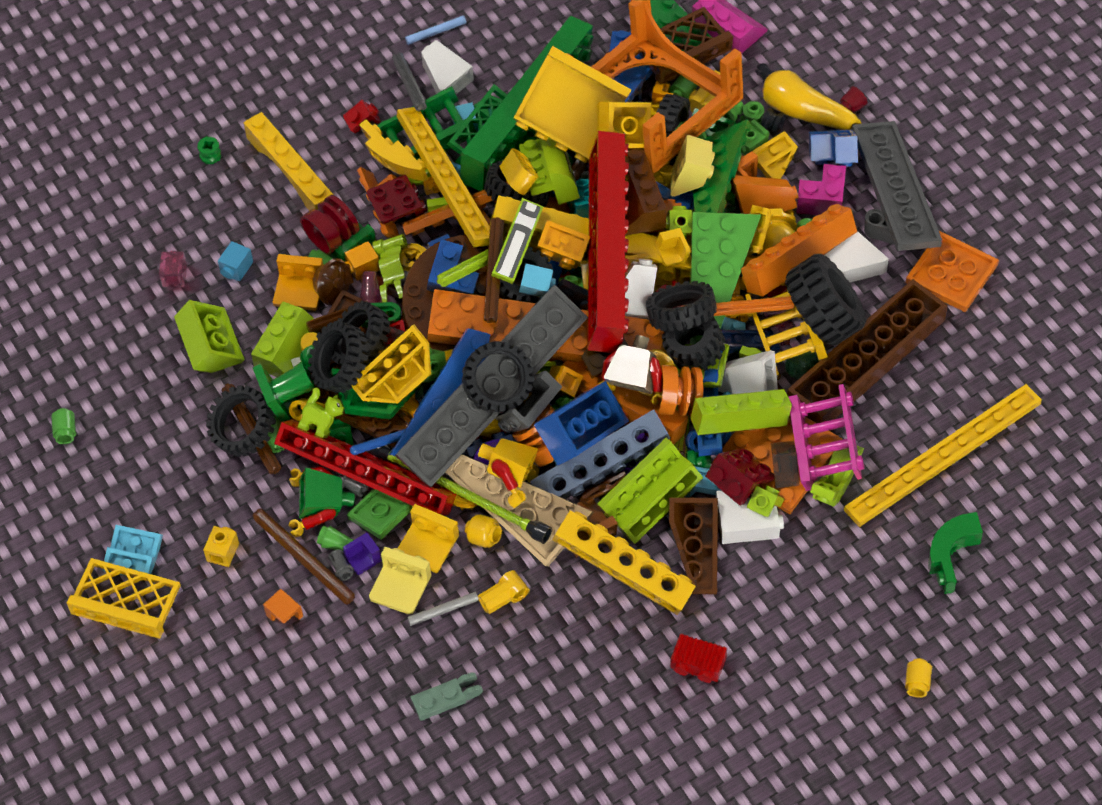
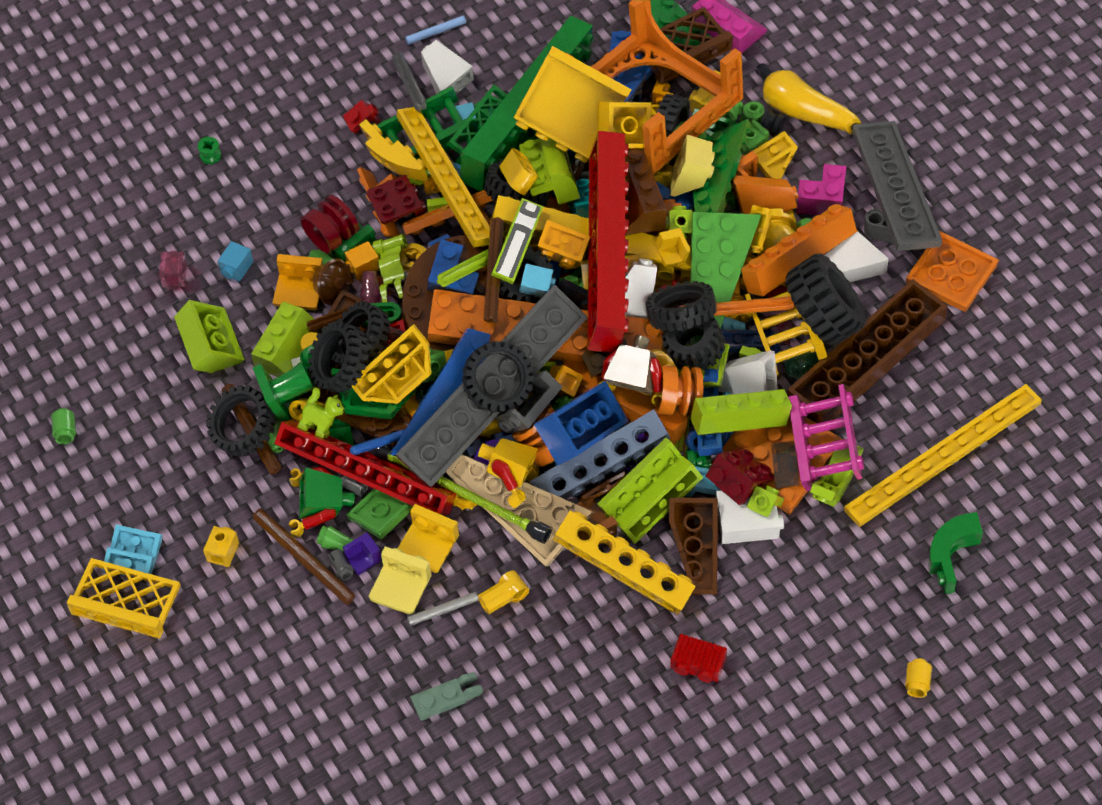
yellow arch [243,112,333,211] -> none
orange panel [263,589,303,623] -> none
yellow head [465,515,502,548] -> none
bright green brick [669,75,698,99] -> none
brick [809,130,858,167] -> none
dark red hat [840,86,868,113] -> none

